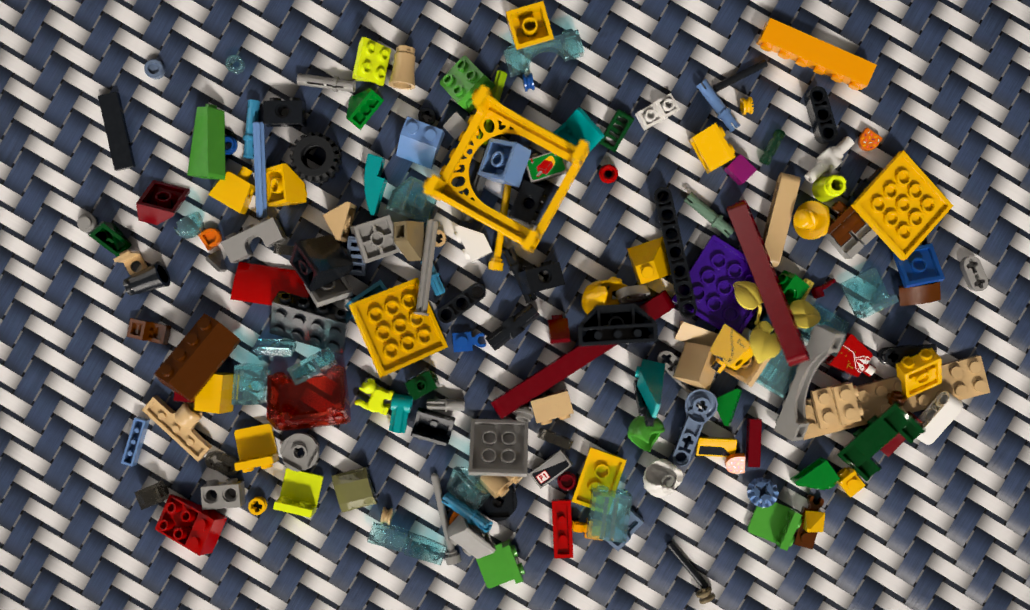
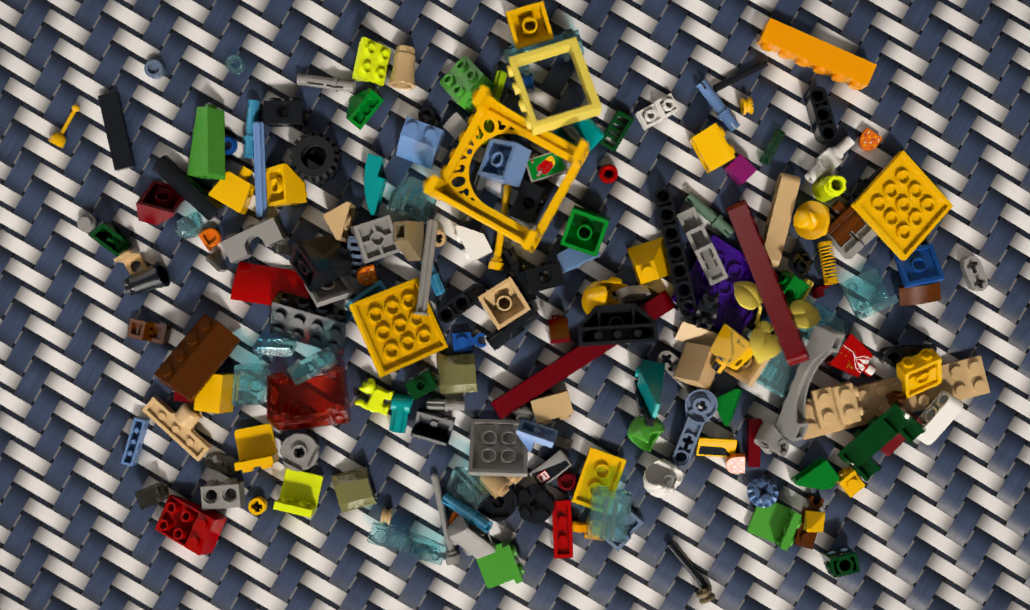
none -> yellow hinge [48,104,80,149]
none -> black brick [152,155,224,221]
none -> orange tile [356,264,378,286]
none -> olive slope [437,354,478,394]
none -> tan slope [478,276,531,330]
none -> light yellow window [506,37,602,136]
none -> medium blue slope [516,418,558,452]
none -> black plate [517,484,556,523]
none -> medium blue slope [555,248,600,273]
none -> light grey axle [560,124,587,146]
none -> green slope [560,205,611,257]
none -> light grey slope [676,206,729,286]
none -> black pin [696,289,720,330]
none -> light grey piece [754,423,789,456]
none -> black slope [787,248,814,280]
none -> yellow piece [817,241,839,285]
none -> dark green head [823,547,861,578]

